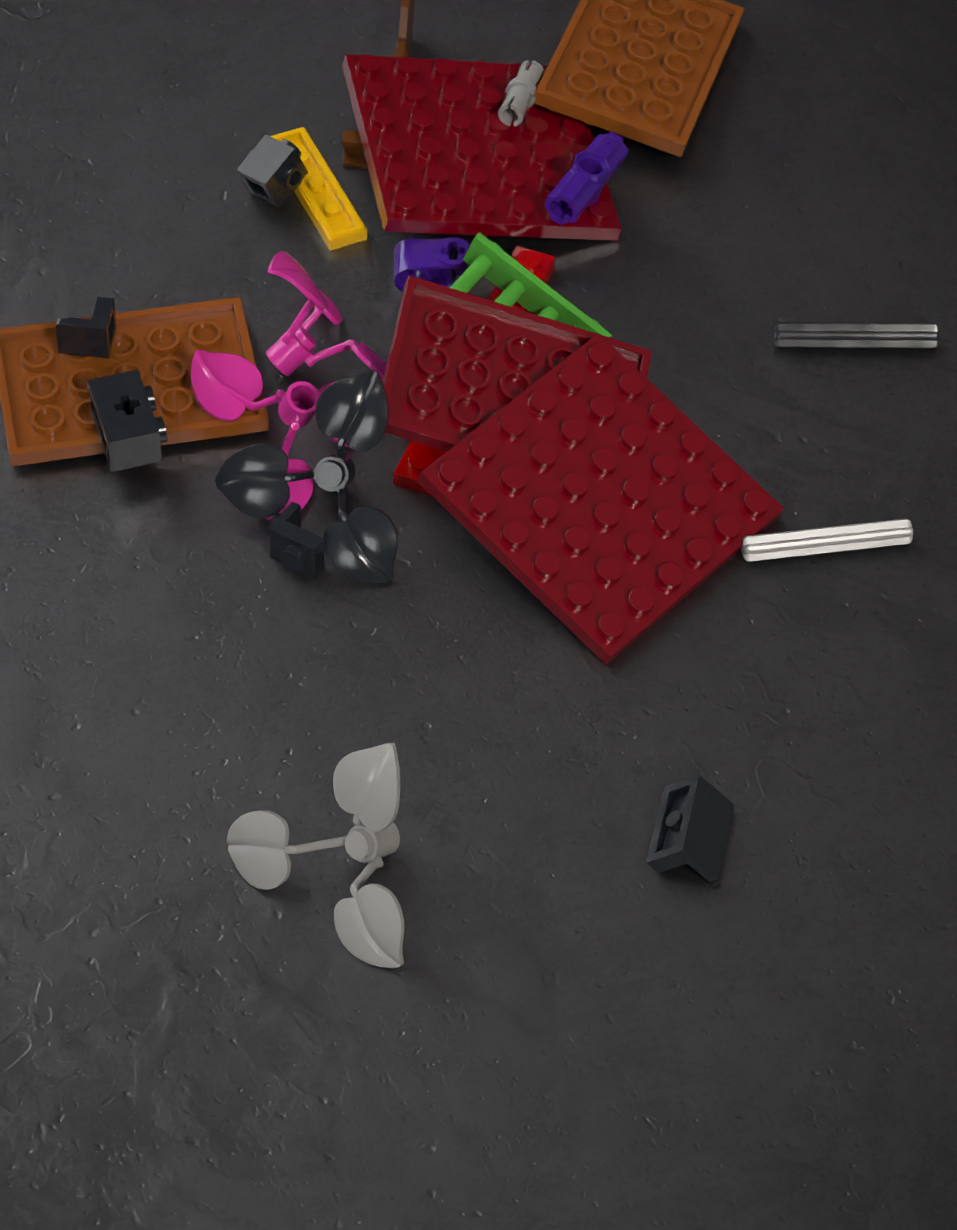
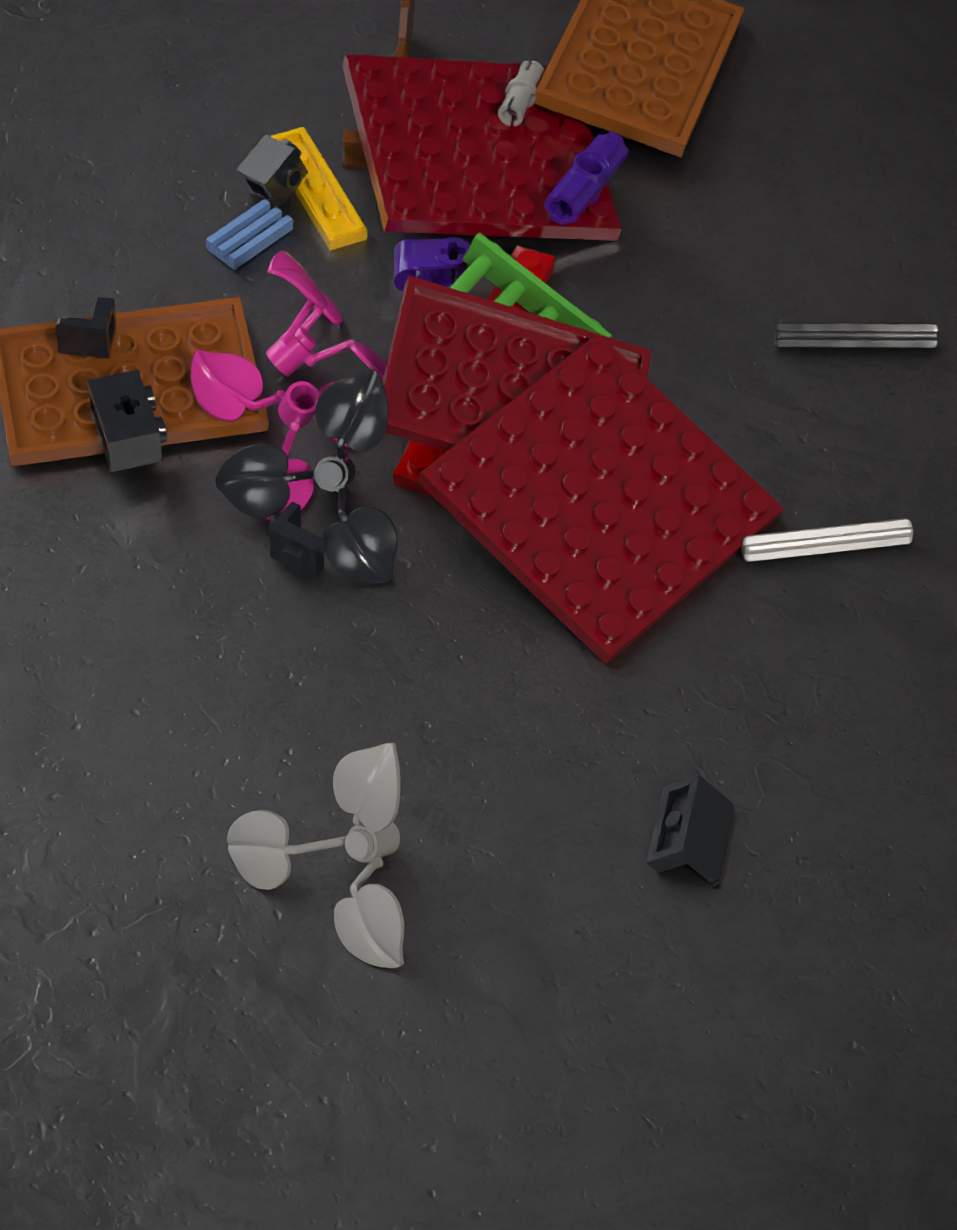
none -> medium blue tile [206,199,293,270]

